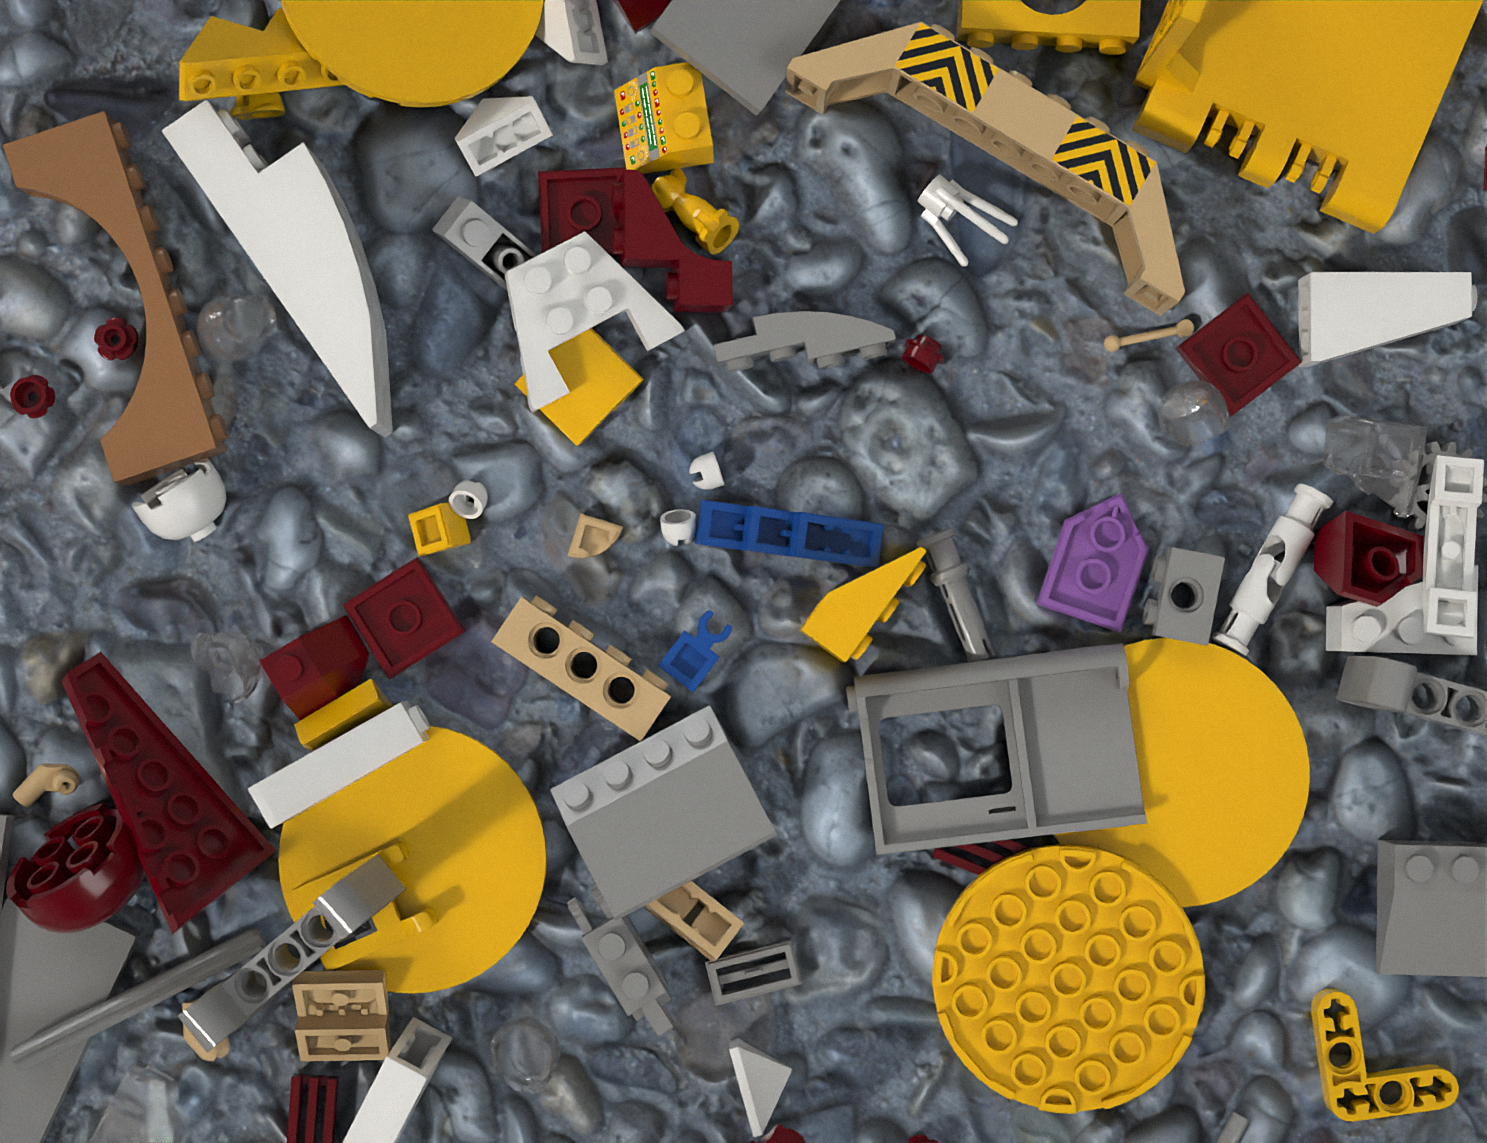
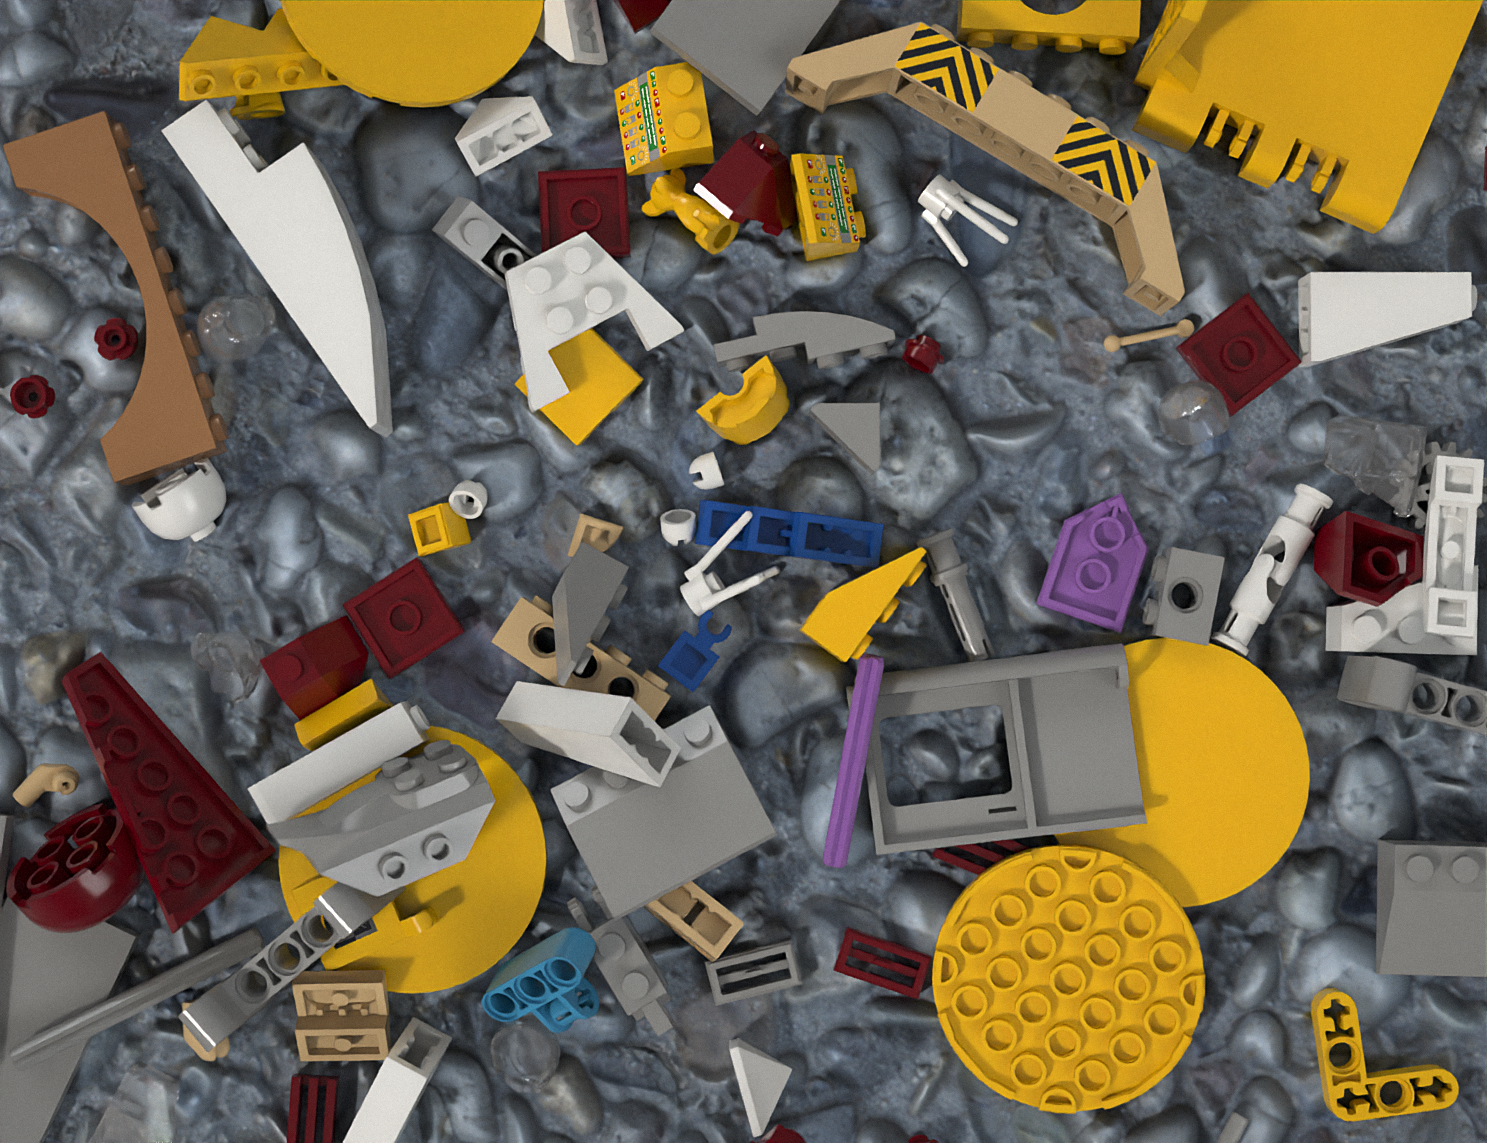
dark red arch [611,169,733,313] -> none
none -> light grey slope [266,740,495,897]
none -> dark azure piece [482,927,599,1033]
none -> white slope [495,681,681,787]
none -> light grey slope [552,542,629,686]
none -> white plant [680,511,780,616]
none -> dark red slope [693,130,797,237]
none -> yellow cylinder [696,355,790,445]
none -> yellow slope [790,153,866,261]
none -> light grey slope [809,403,881,476]
none -> medium lavender axle [823,654,884,868]
none -> dark red tile [833,926,932,999]

